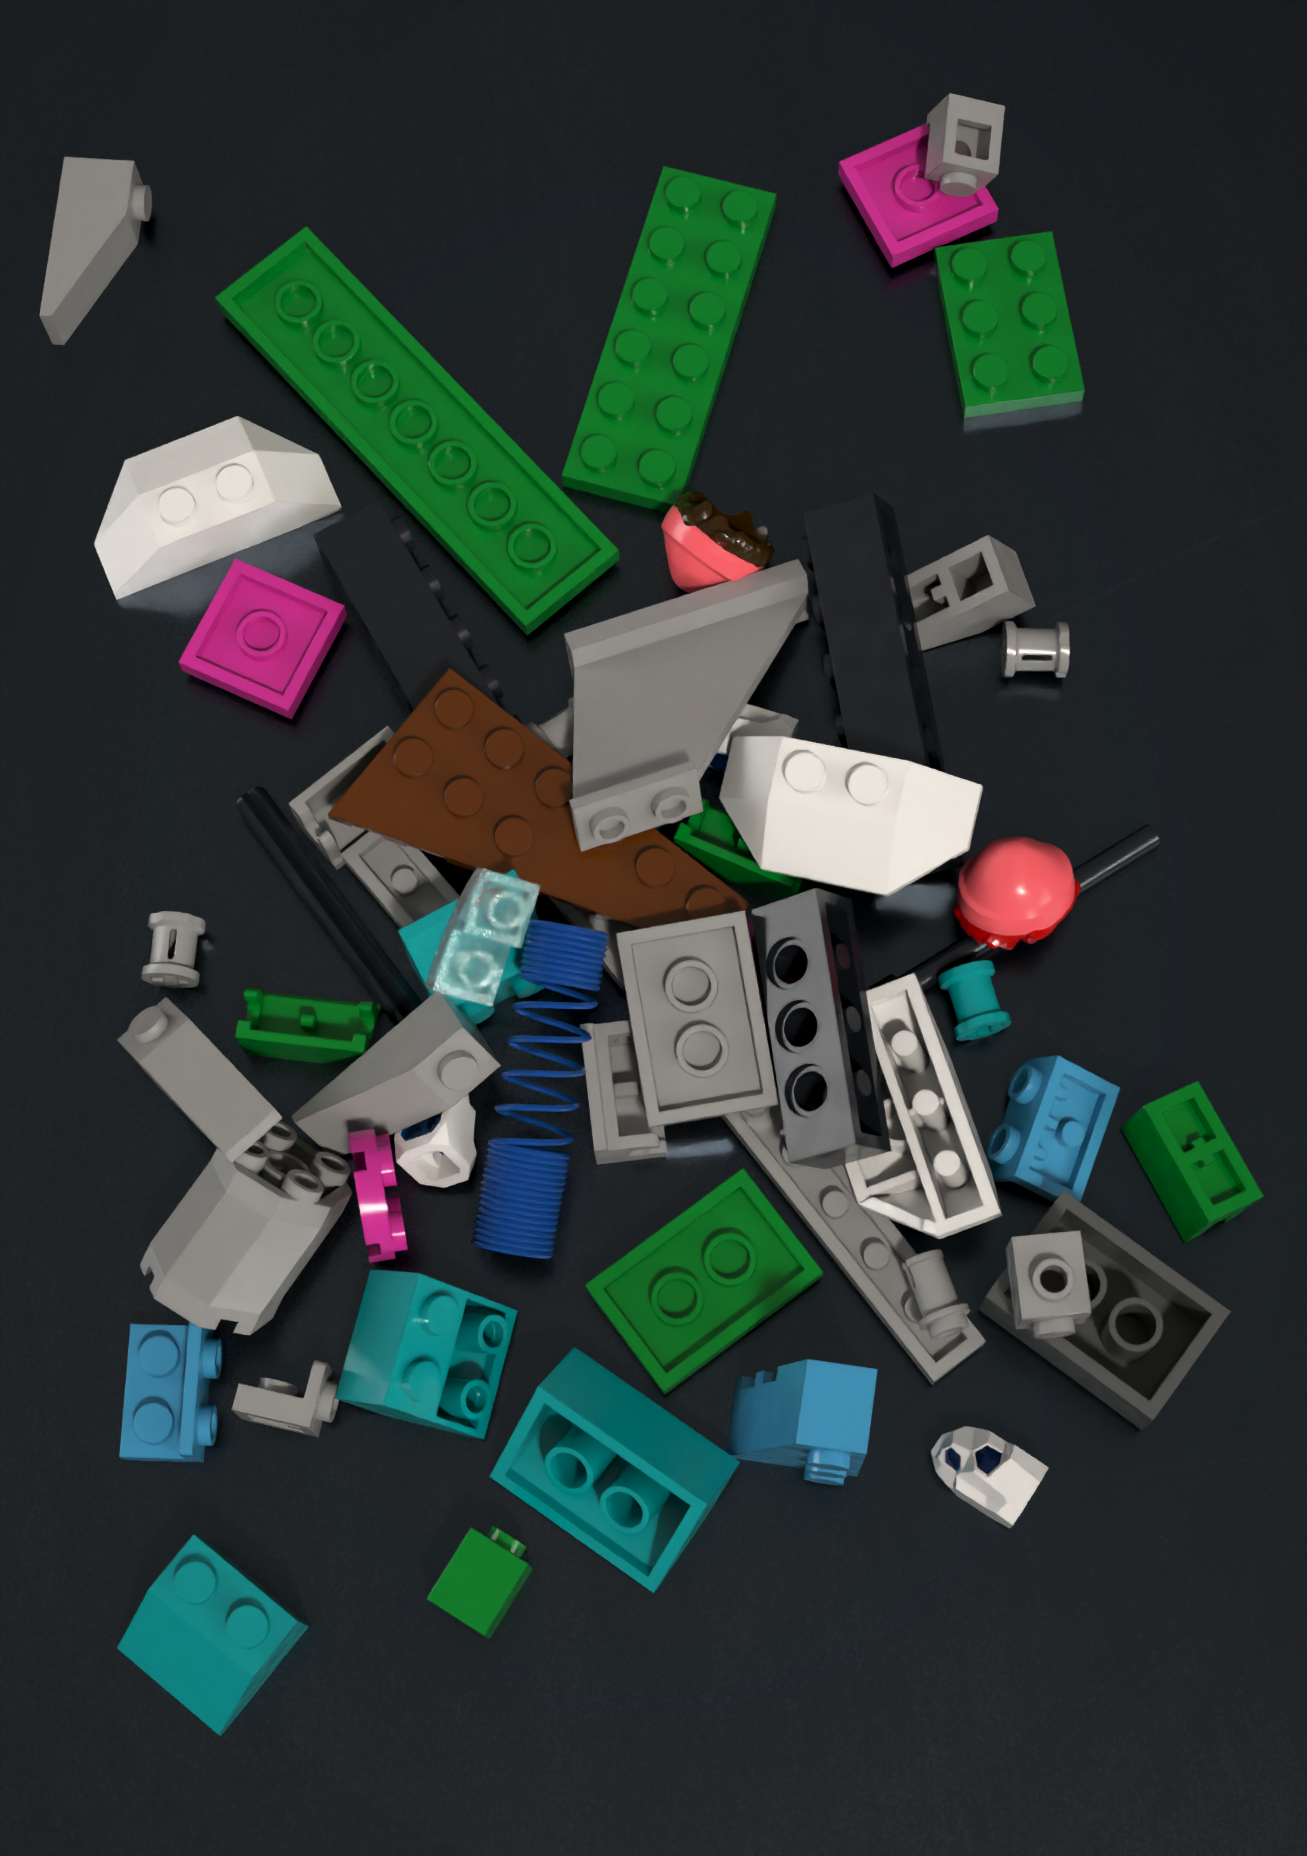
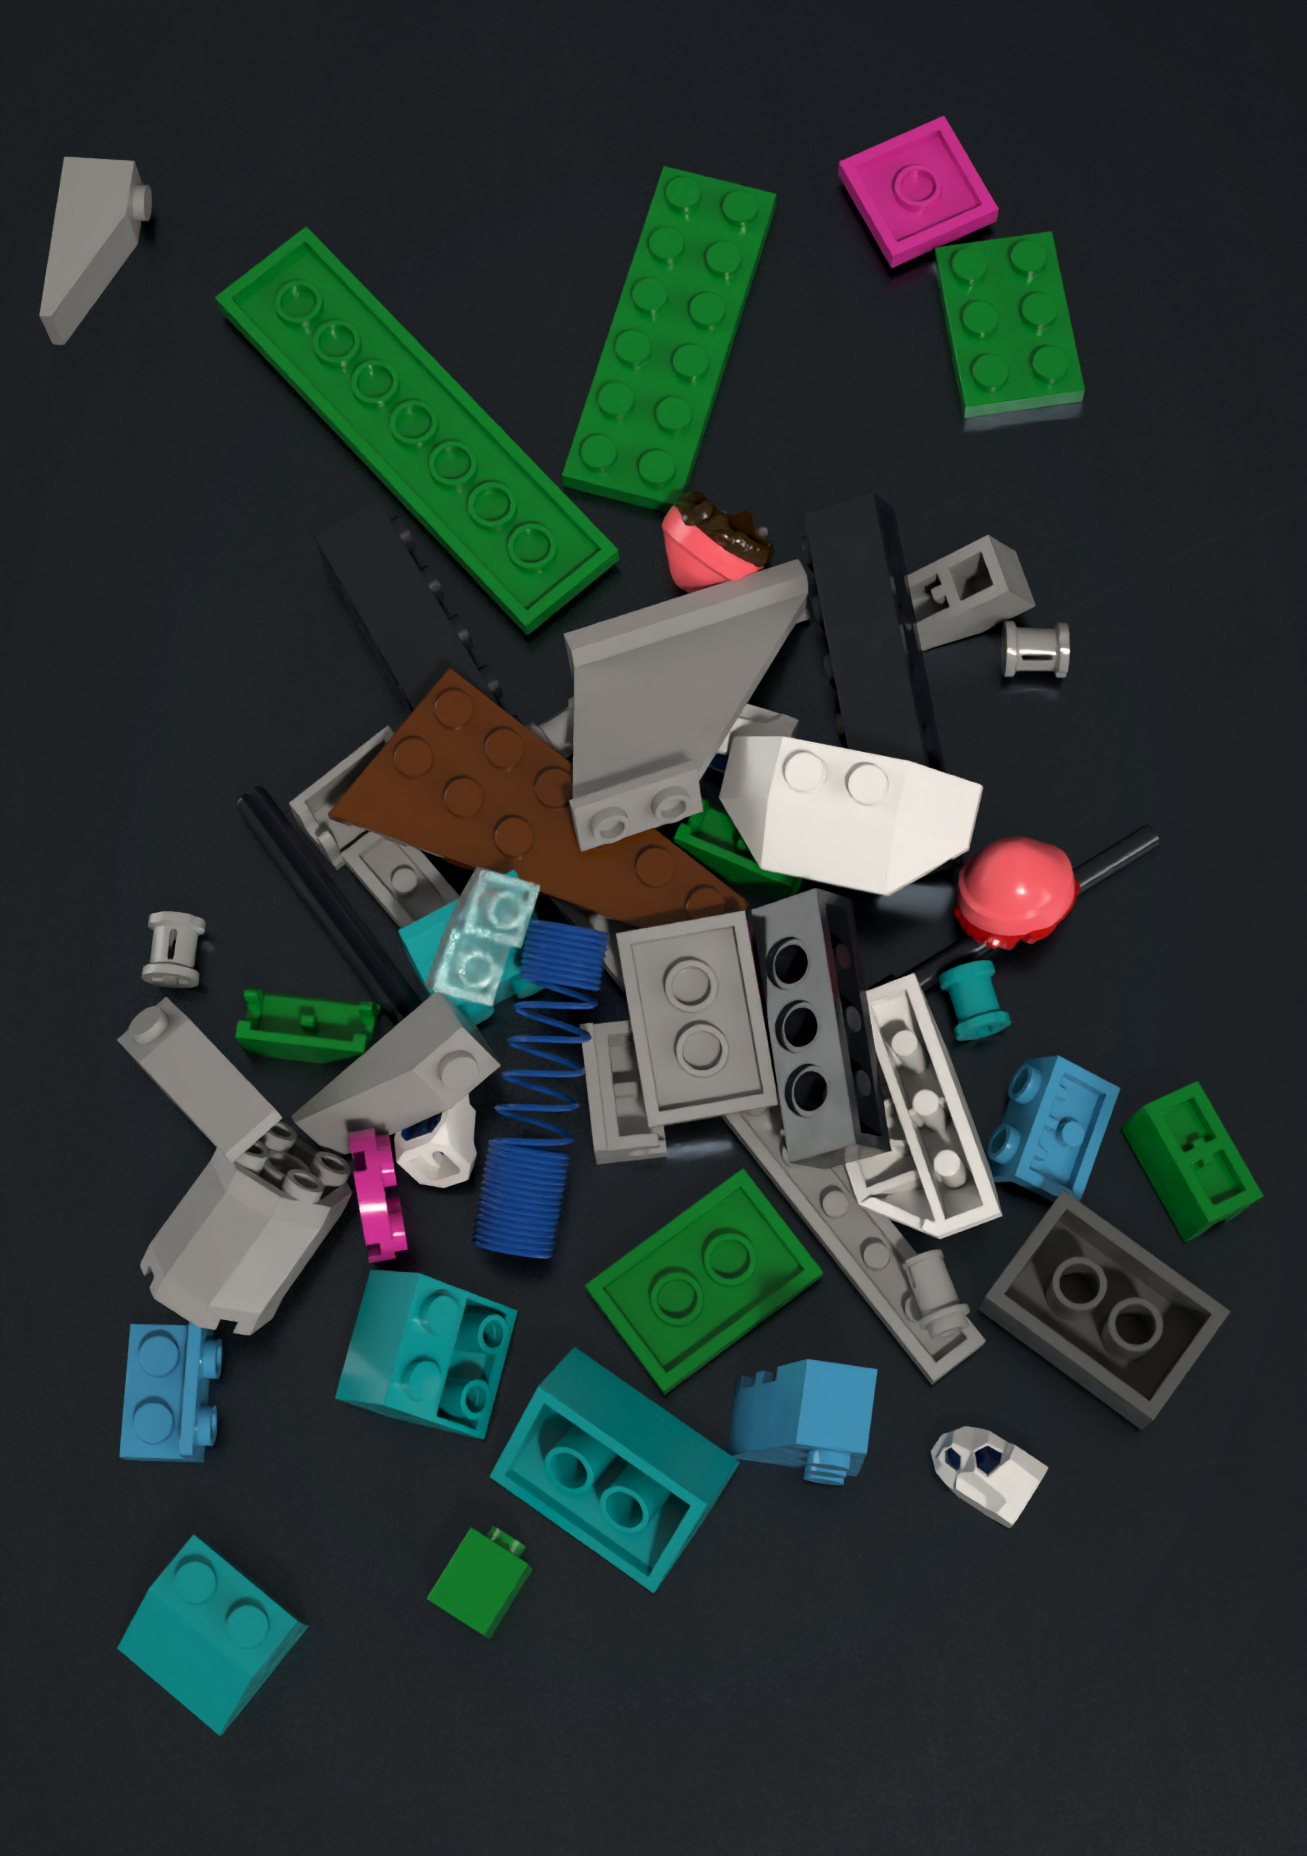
white wedge [94,416,342,600] -> none
dark pink plate [178,558,347,719] -> none
light grey bracket [232,1360,339,1437] -> none
light grey brick [925,93,1005,197] -> none
light grey brick [1005,1230,1092,1339] -> none

